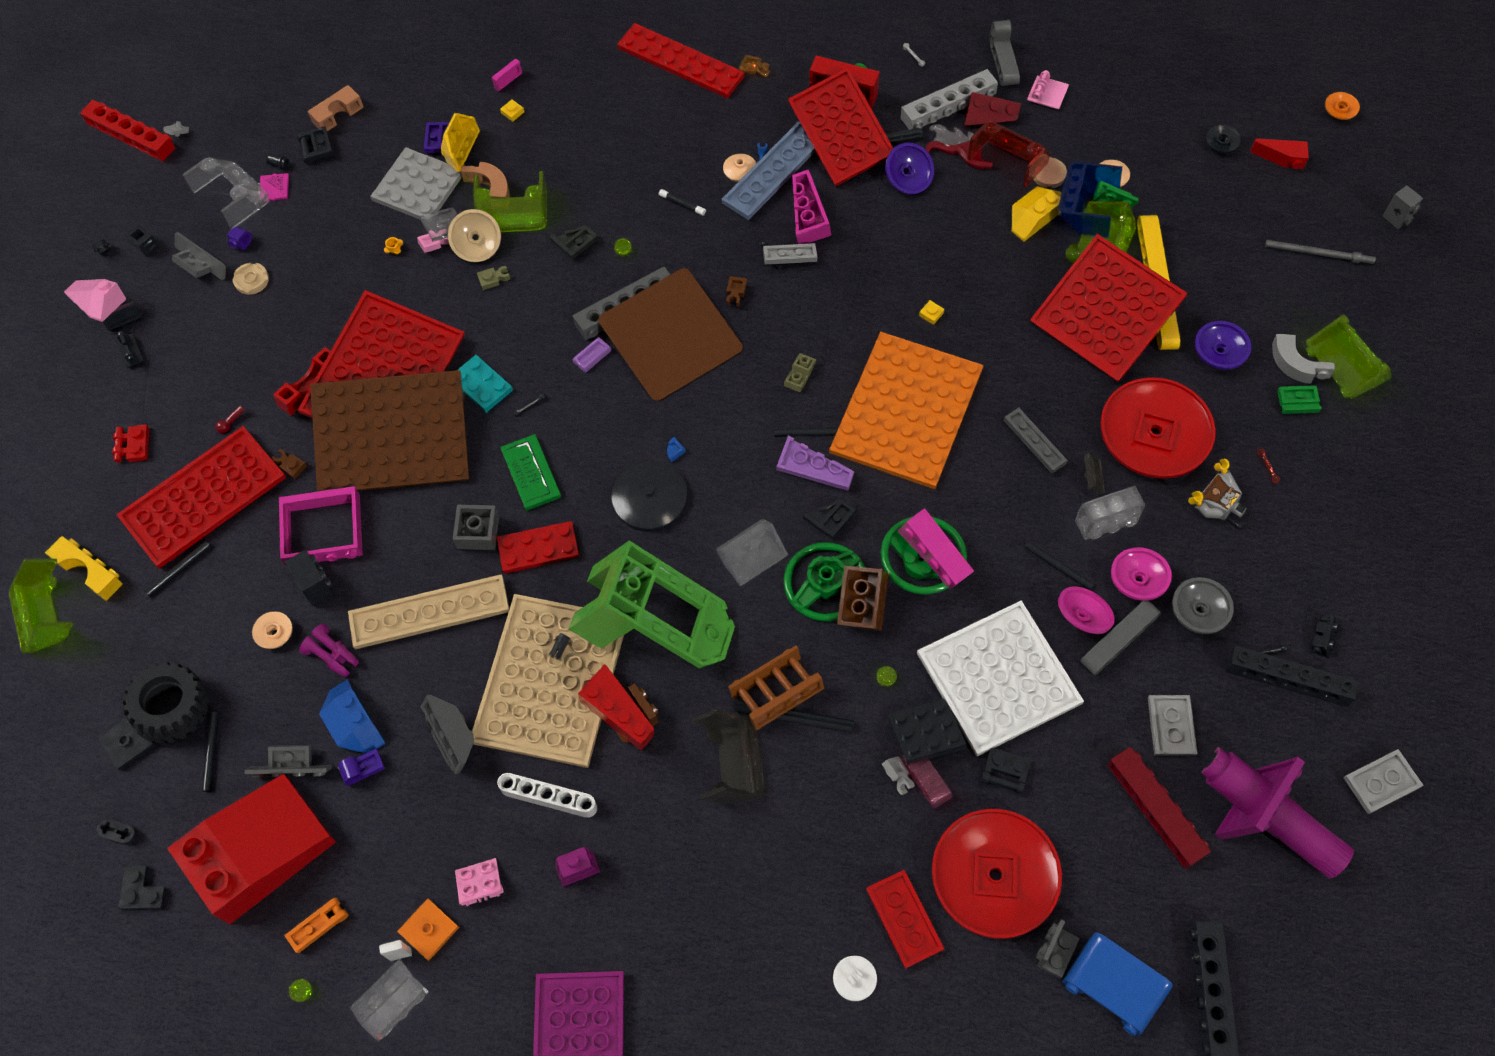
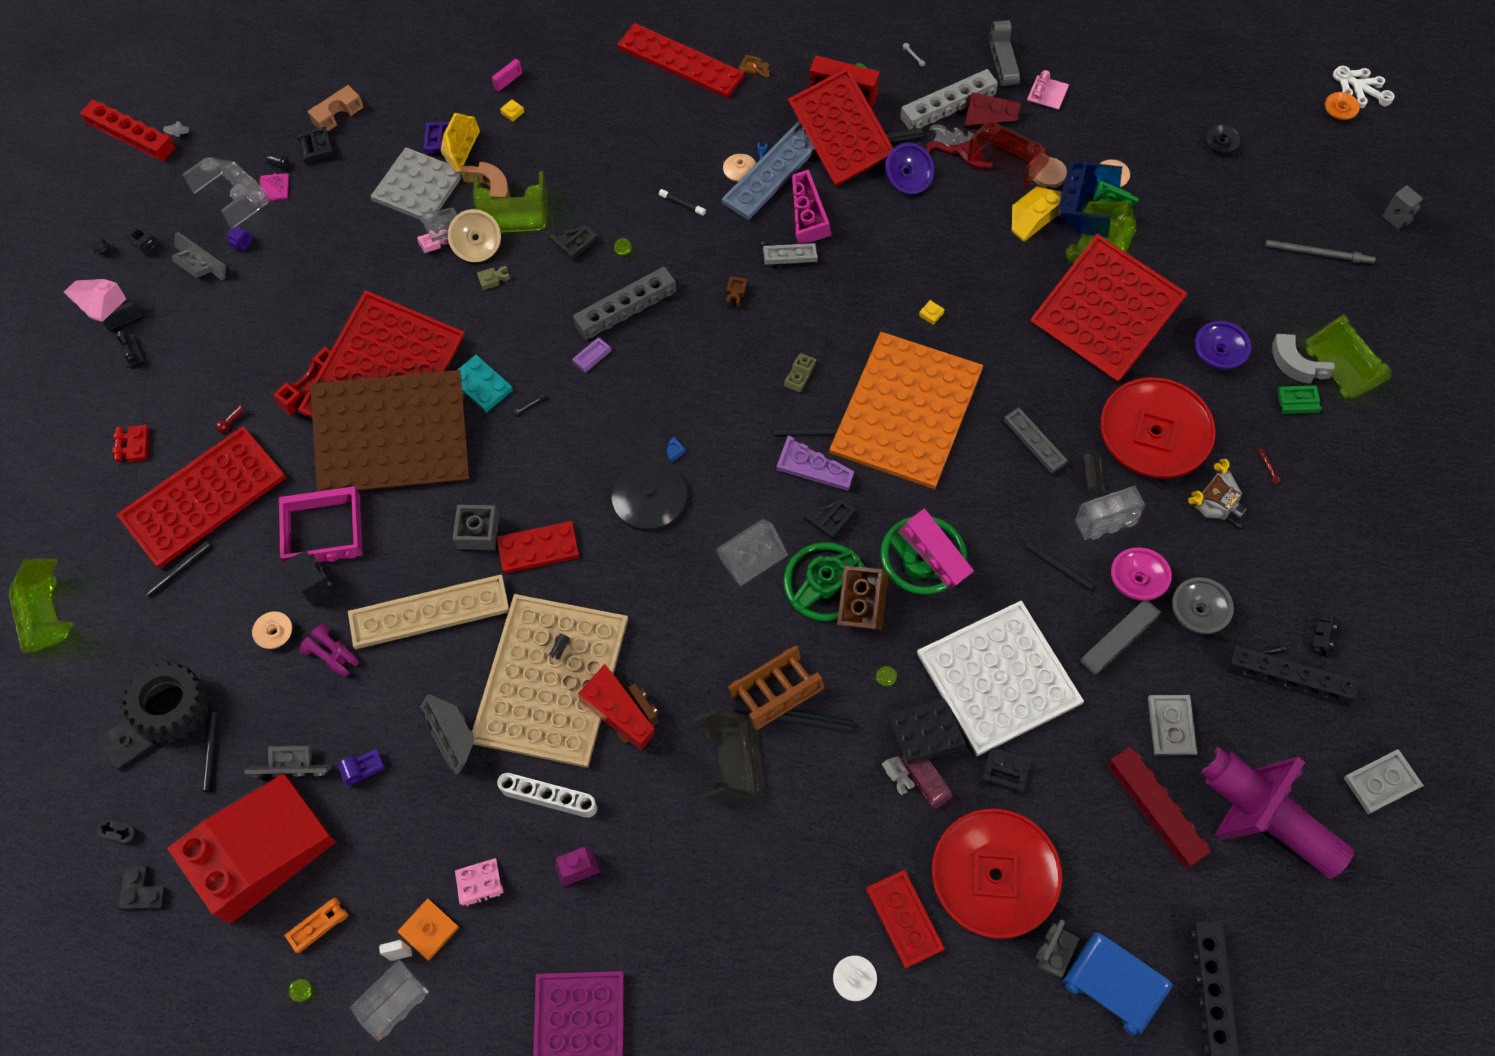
yellow arch [45,536,123,601] -> none
tan tile [232,263,269,295] -> none
reddish brown plate [272,449,307,479] -> none
blue wedge [319,679,386,754] -> none
light orange plate [384,237,403,254] -> none
green tile [500,434,561,511] -> none
bright green bracket [568,541,735,668] -> none
reddish brown piece [599,268,743,401] -> none
dark pink dish [1058,587,1115,634] -> none
yellow beam [1137,215,1180,350] -> none
red slope [1250,139,1309,169] -> none
none -> white plant [1333,66,1395,108]

